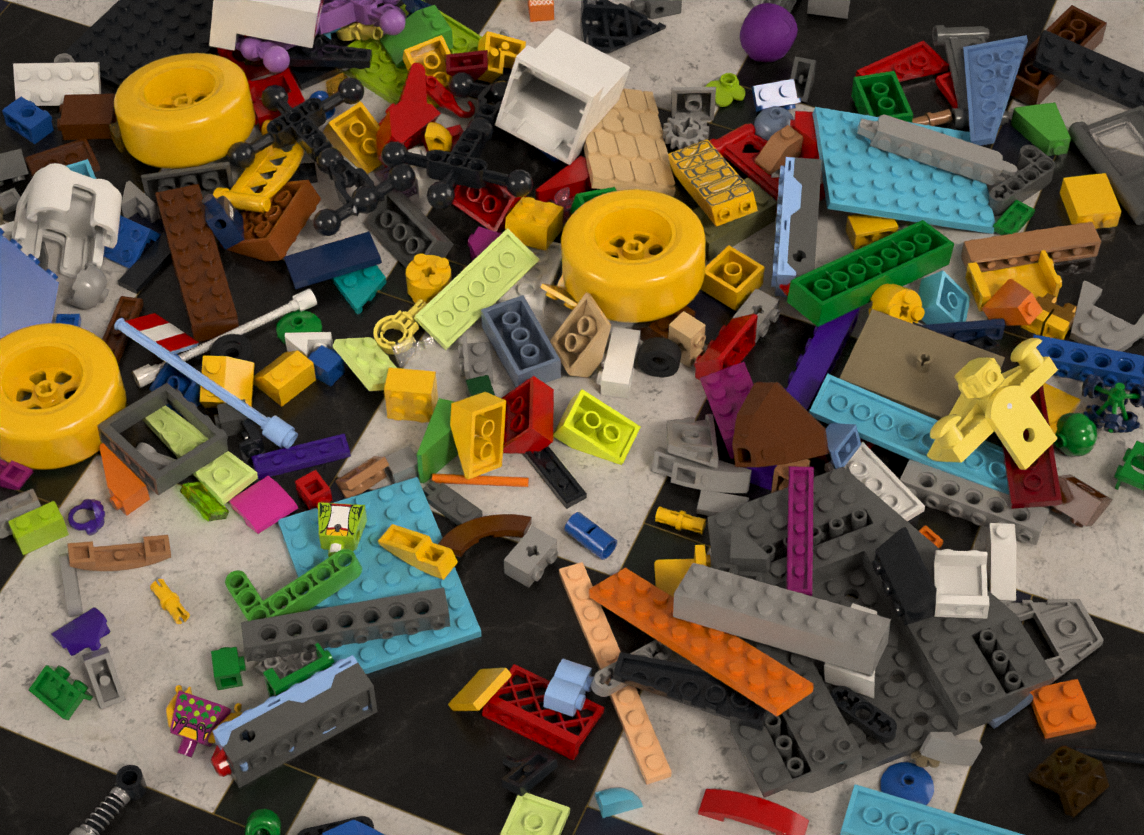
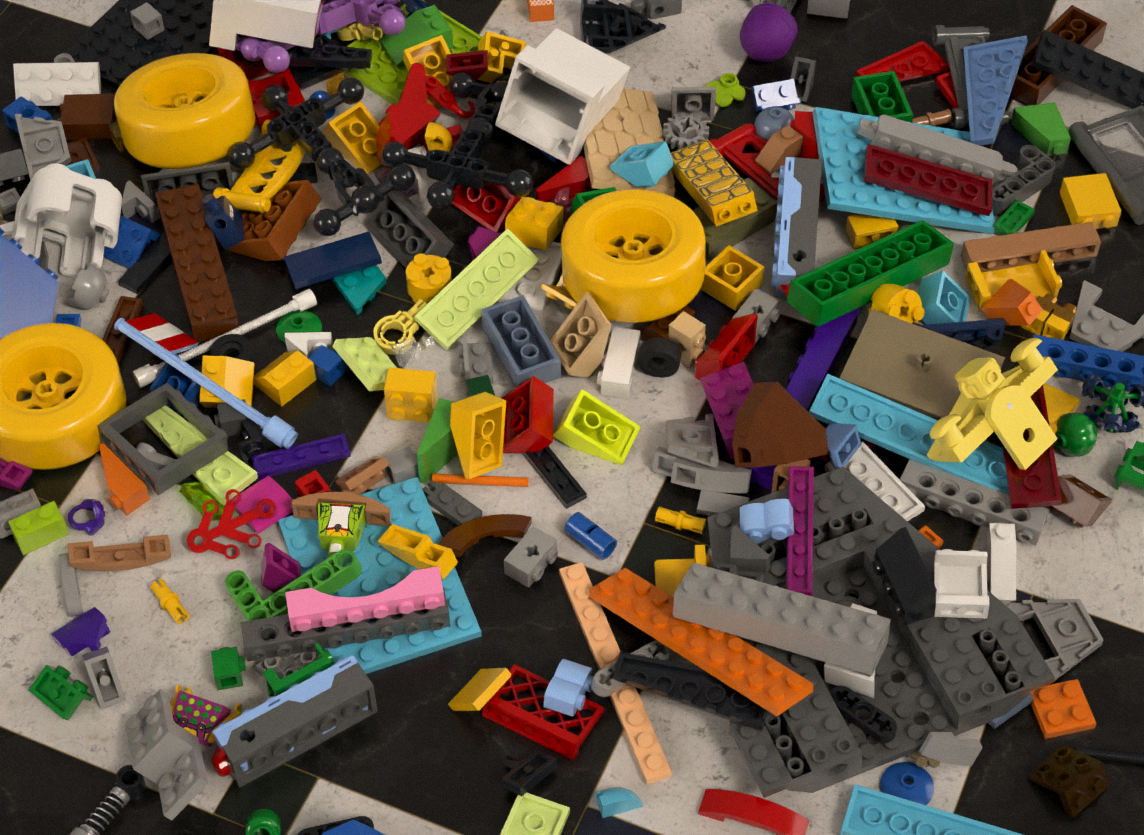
none -> light grey wing [15,114,71,181]
none -> light grey bracket [126,689,208,820]
none -> light grey brick [130,3,164,40]
none -> red plant [186,489,277,560]
none -> magenta slope [261,543,301,593]
none -> bright pink arch [285,566,445,632]
none -> medium nougat slope [292,492,392,527]
none -> medium azure slope [610,141,674,188]
none -> light blue brick [740,499,794,544]
none -> dark red plate [863,144,992,216]

